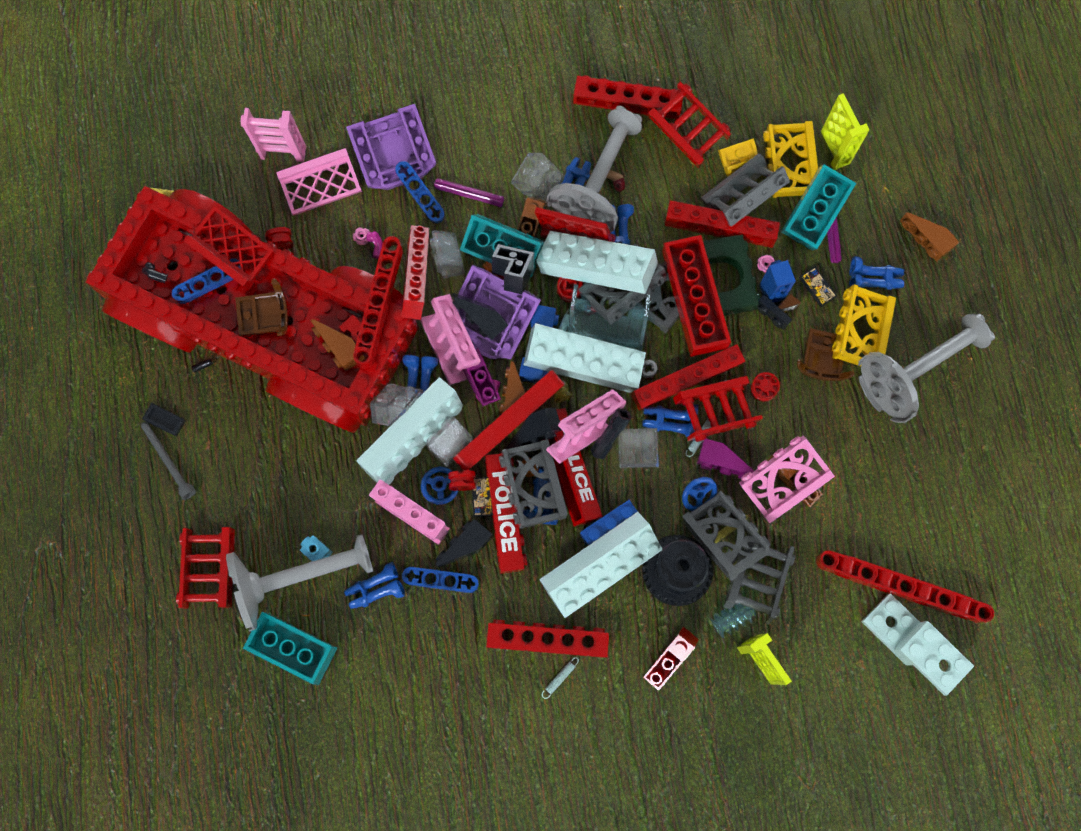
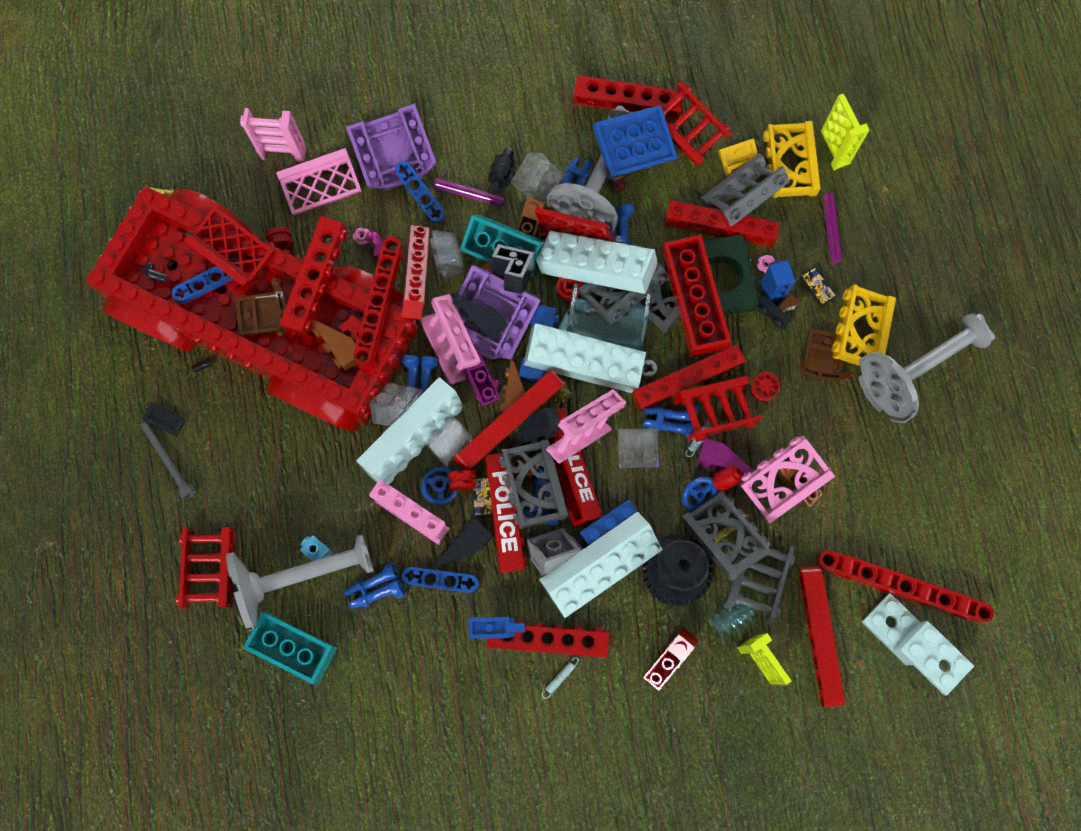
black axle [590,408,632,460] -> none
teal brick [781,164,857,251] -> none
blue piece [849,256,904,290] -> none
dark orange slope [900,212,960,262] -> none
none -> red brick [279,216,347,336]
none -> blue hinge [469,617,525,639]
none -> black piece [488,148,517,194]
none -> light grey slope [527,528,583,576]
none -> blue plate [592,105,678,179]
none -> red brick [712,465,743,491]
none -> red beam [799,565,845,708]

